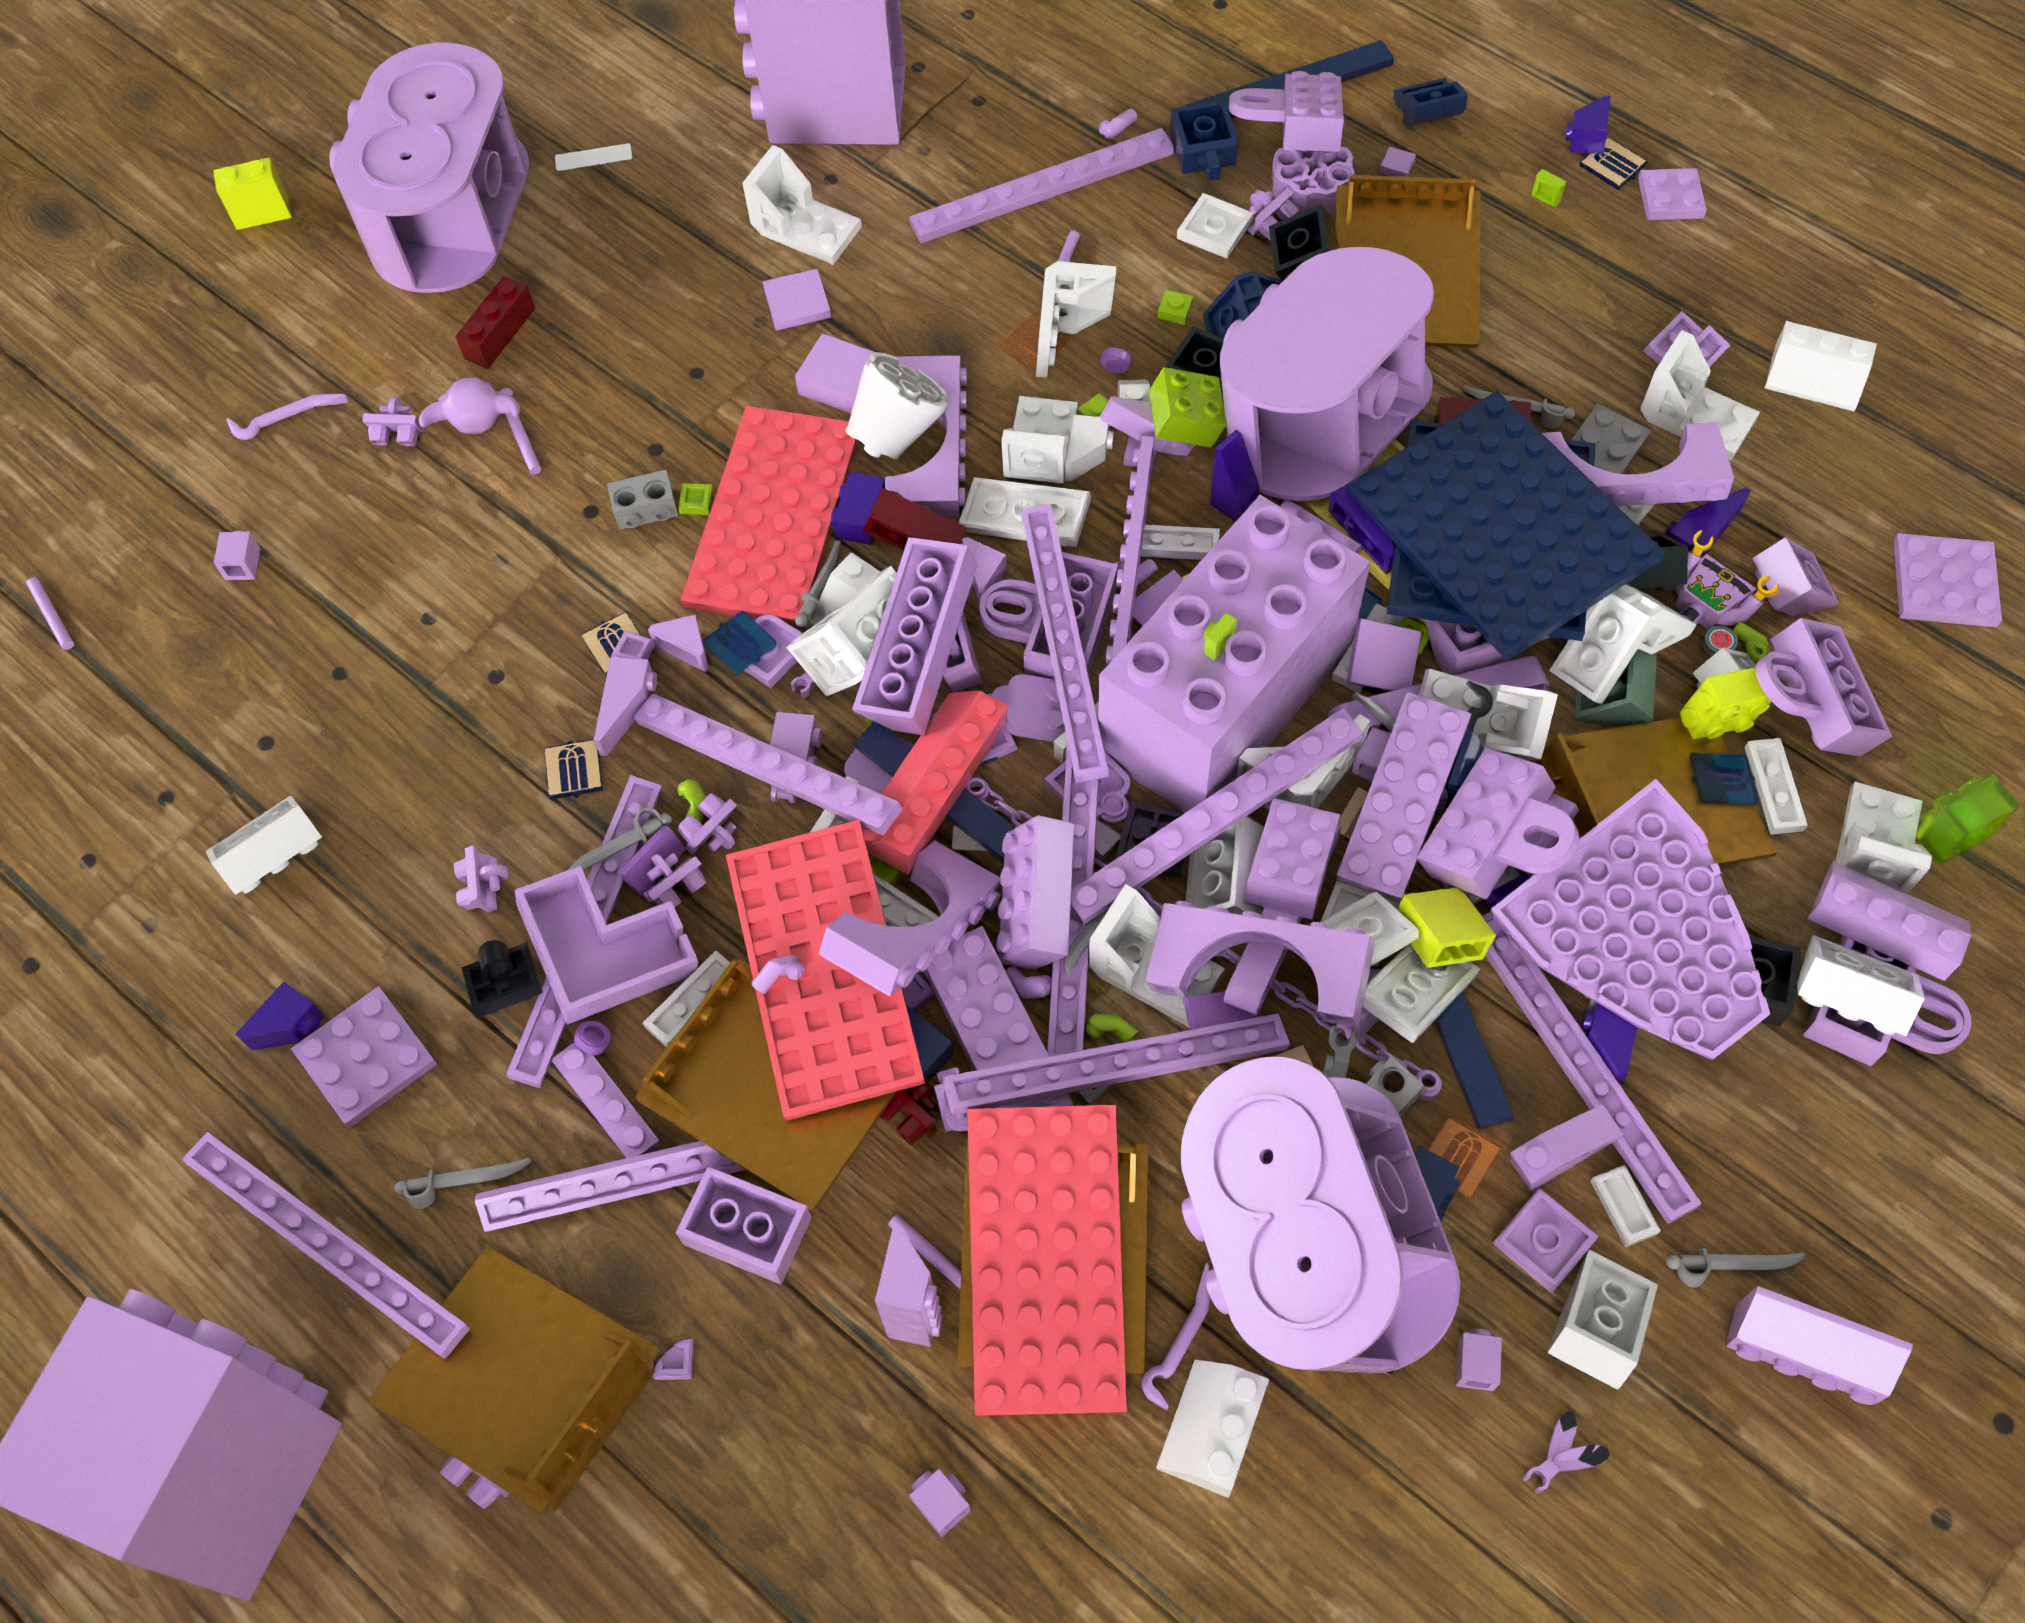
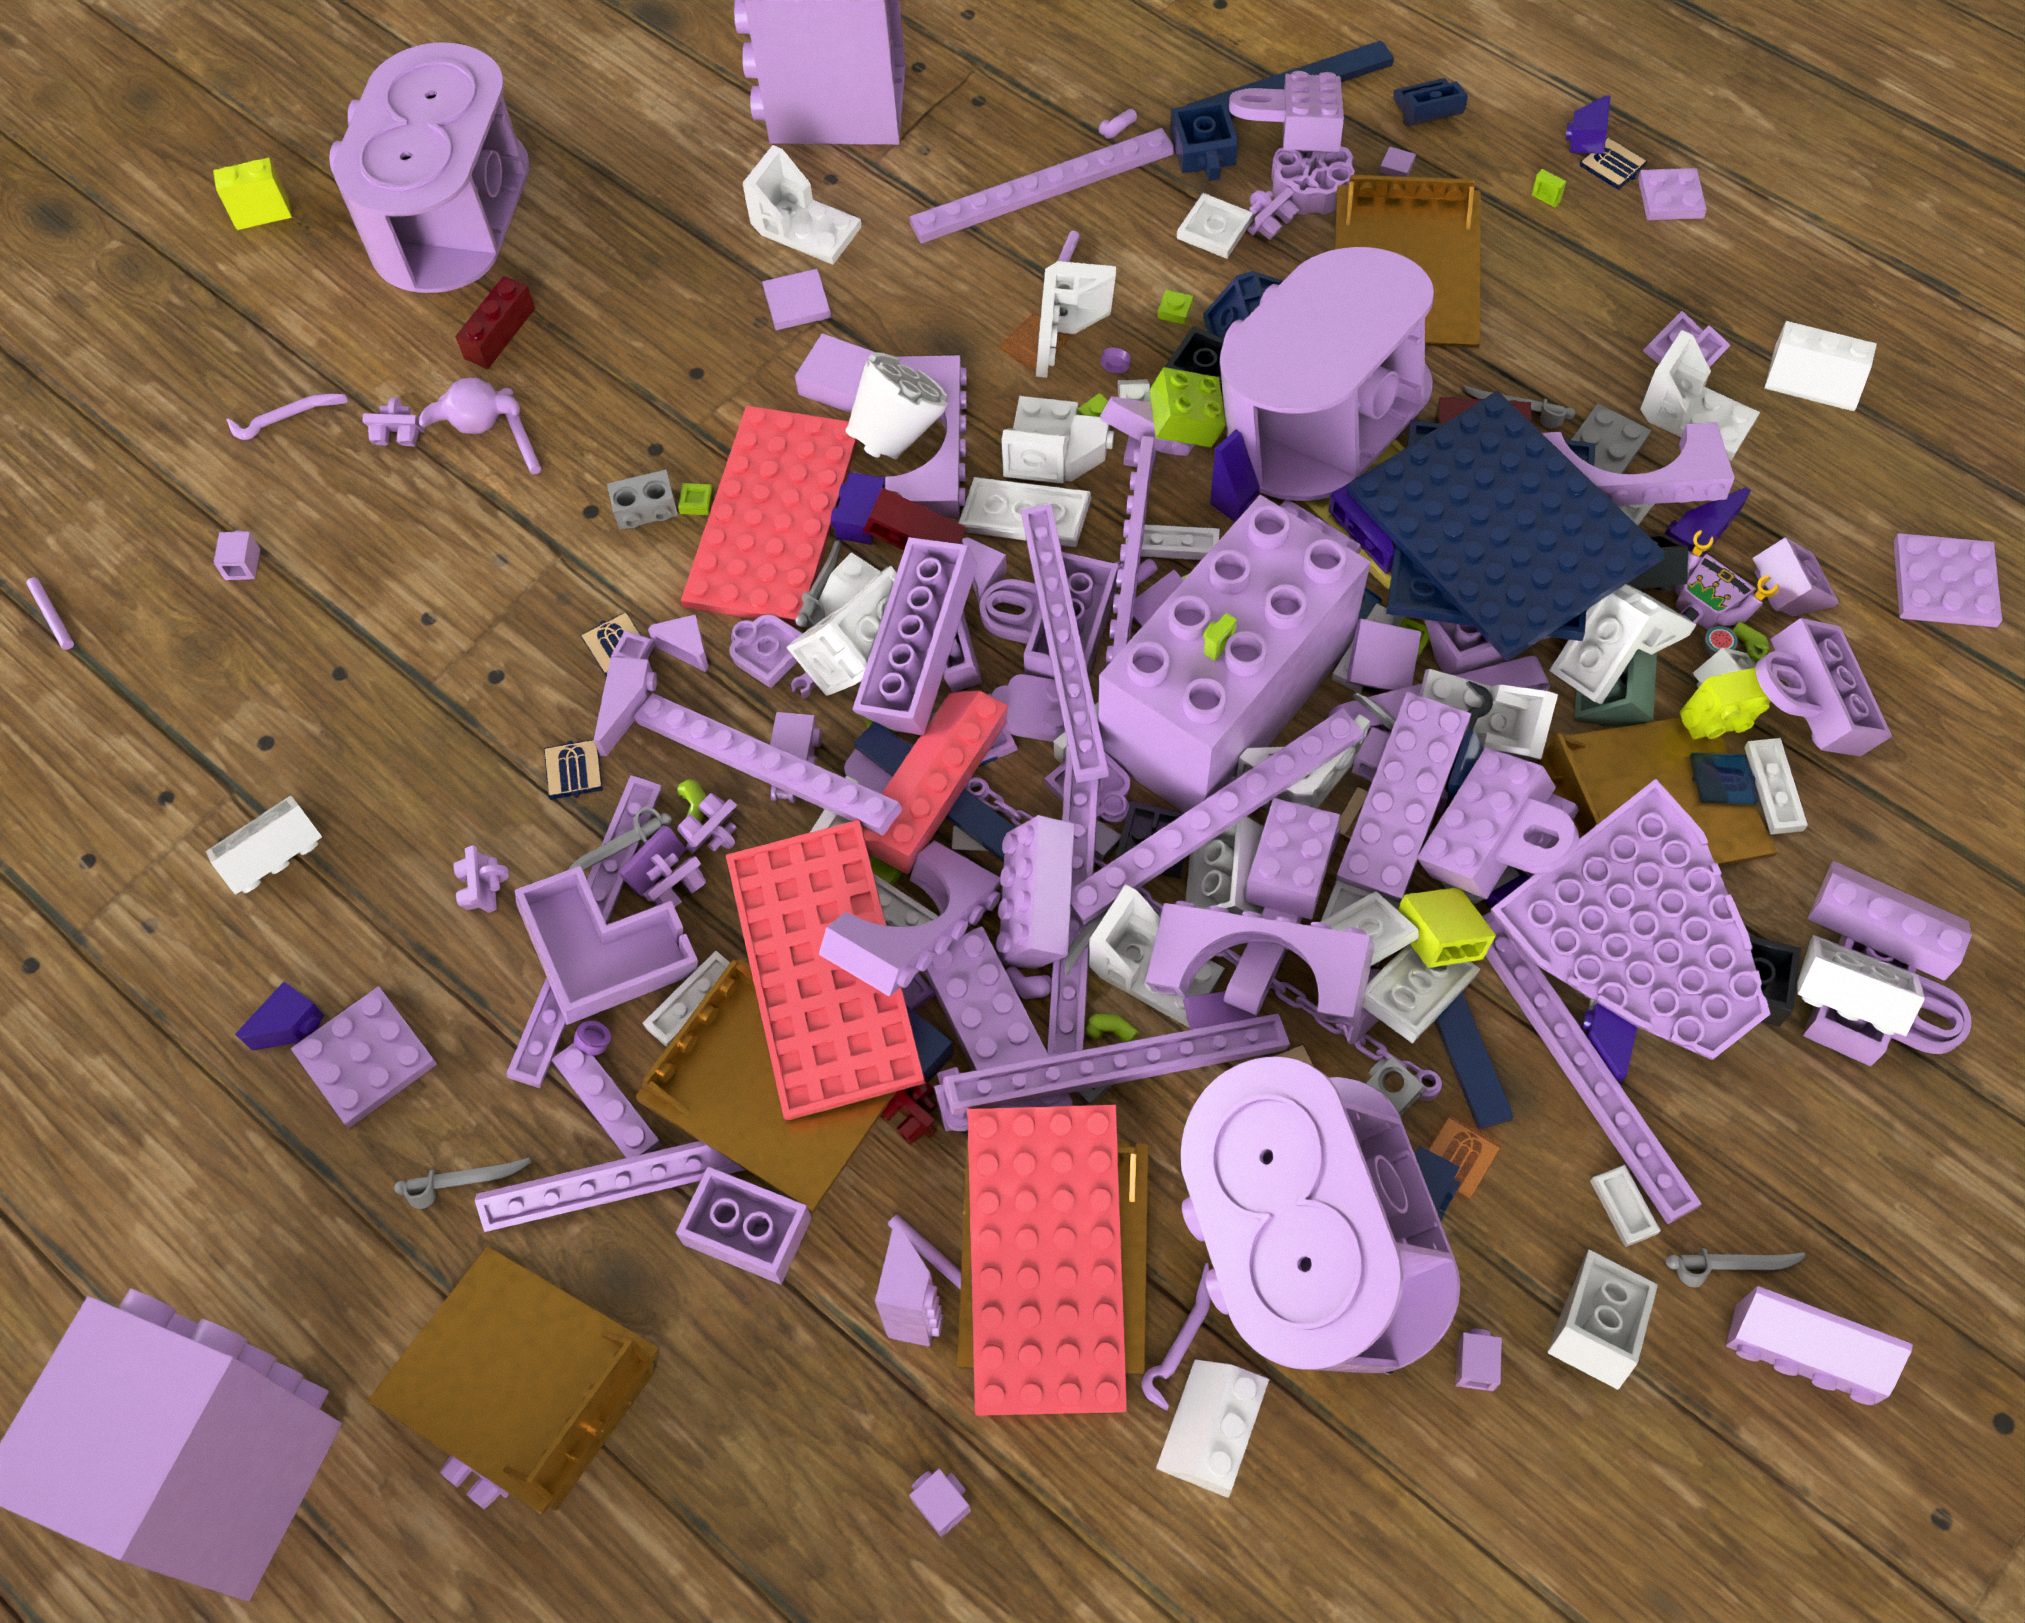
lavender plate [182,1132,470,1360] -> none
black plate [461,940,543,1019] -> none
white sticker [555,143,632,171] -> none
lavender tile [653,1339,695,1380] -> none
clear blue piece [702,610,777,675] -> none
lavender arm [751,955,805,994] -> none
black brick [1269,204,1339,280] -> none
light grey plate [1323,1025,1357,1078] -> none
lavender tile [1493,1188,1599,1293] -> none
lavender slope [1510,1104,1624,1192] -> none
lavender piece [1523,1411,1609,1494] -> none
white bracket [1836,782,1932,894] -> none
clear neon green brick [1916,773,2020,864] -> none

